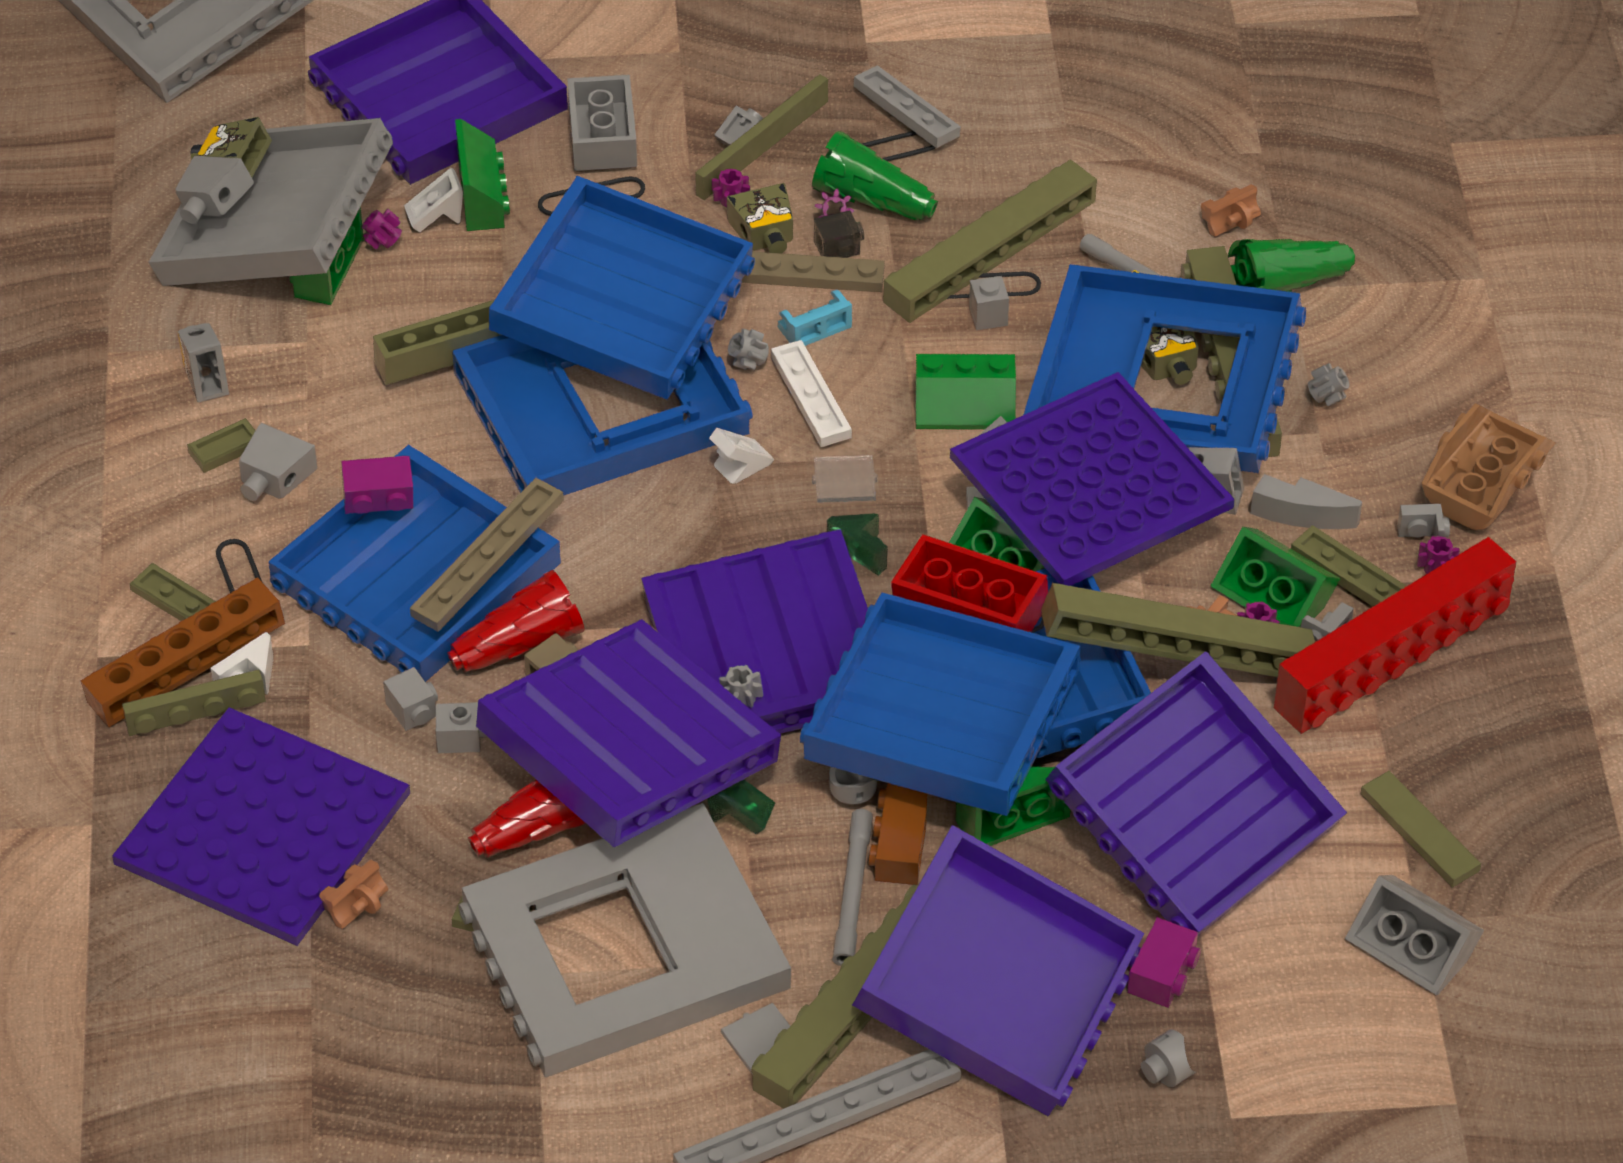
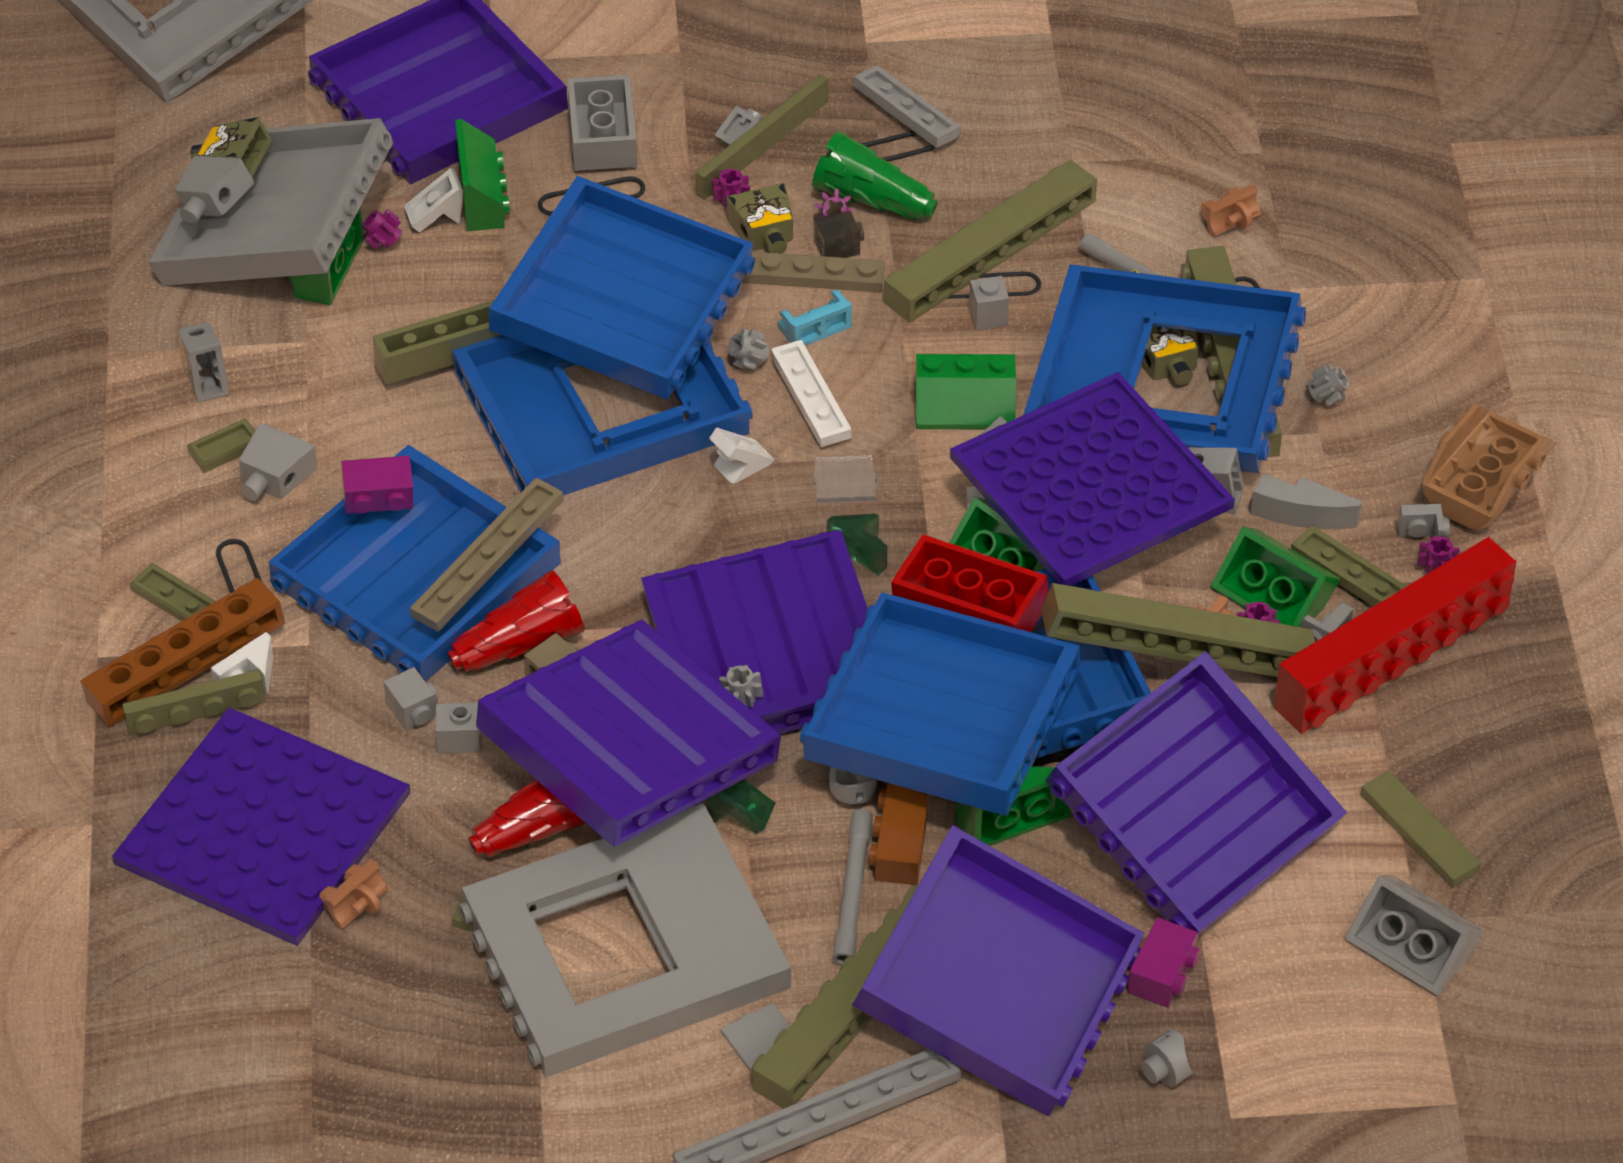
green cone [1228,239,1355,292] -> none

